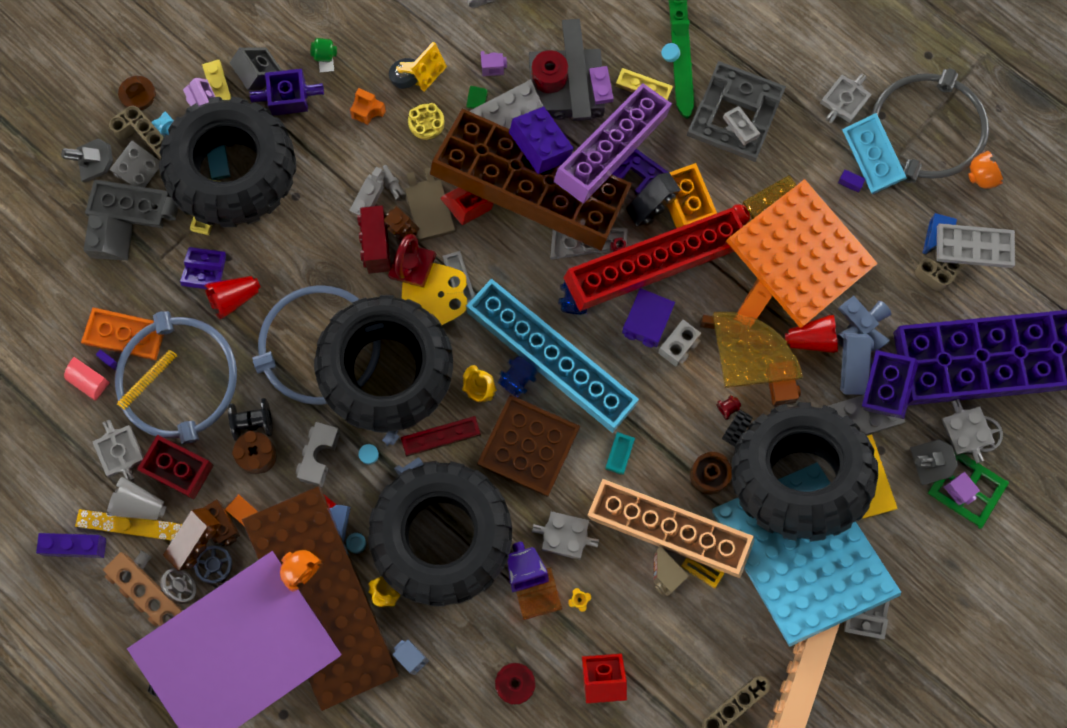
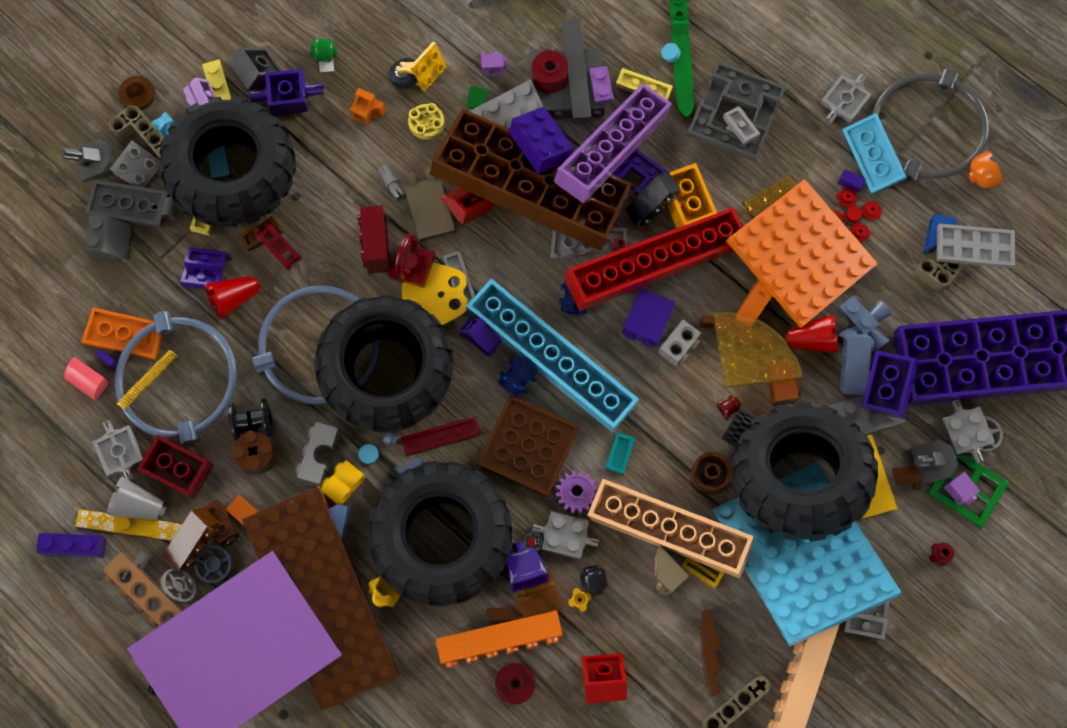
orange cylinder [280,550,322,592] -> none
medium azure tile [346,533,367,554] -> none
light grey hinge [349,167,386,215] -> none
reddish brown brick [384,206,420,240] -> none
sand blue brick [392,640,429,675] -> none
yellow hair [462,365,497,403] -> none
red plate [732,204,750,225] -> none
none -> reddish brown slope [239,216,283,251]
none -> dark red plate [254,222,302,271]
none -> yellow brick [321,460,365,505]
none -> orange brick [436,610,562,668]
none -> dark purple tile [458,317,502,357]
none -> reddish brown piece [487,607,513,622]
none -> tile [523,532,543,552]
none -> medium lavender gear [555,470,598,514]
none -> black head [580,565,608,596]
none -> reddish brown slope [700,609,722,697]
none -> red plant [834,188,882,243]
none -> reddish brown tile [892,466,921,490]
none -> dark red brick [929,543,954,566]

